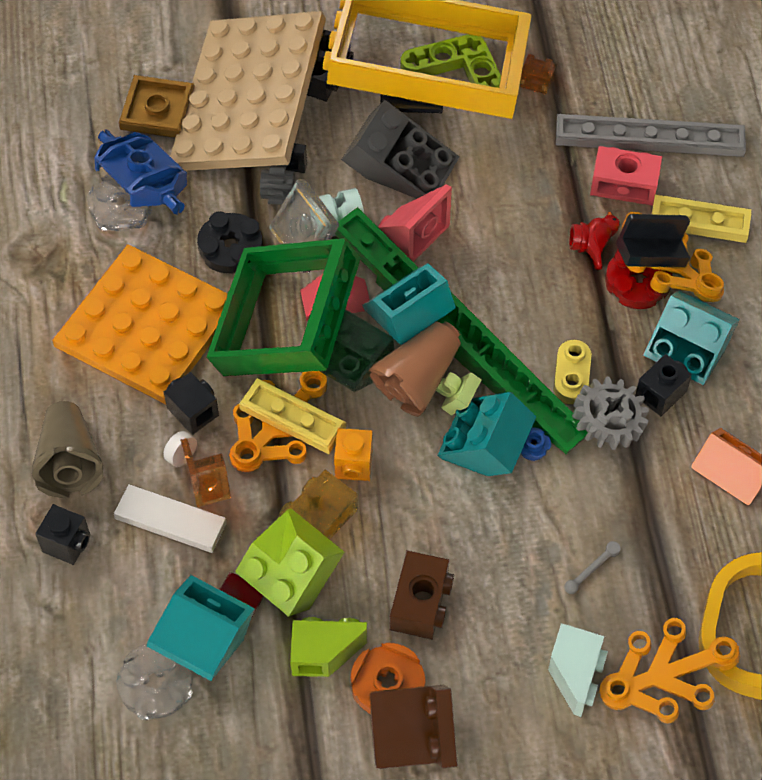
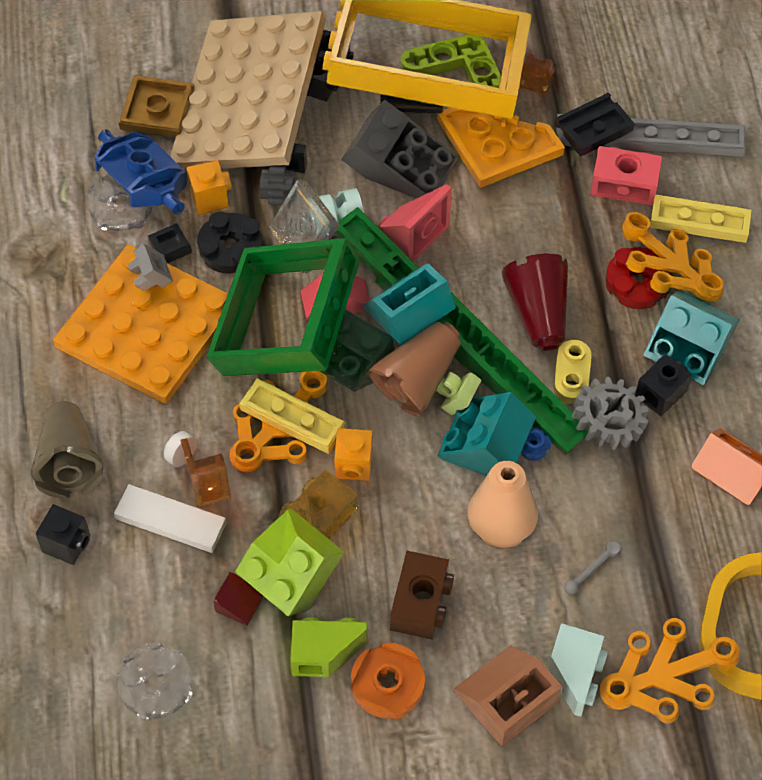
teal slope [146,575,255,681] -> none
black brick [163,372,219,435] -> none
reddish brown bracket [369,684,458,769] -> none
red animal [569,212,620,270] -> none
black panel [616,214,690,267] -> none
none -> light grey tile [128,244,173,291]
none -> black tile [148,223,192,264]
none -> light orange brick [187,160,232,215]
none -> light orange plate [437,107,565,188]
none -> nougat slope [454,645,563,747]
none -> light nougat cone [467,461,538,548]
none -> dark red cone [501,253,568,351]
none -> black plate [555,92,635,157]

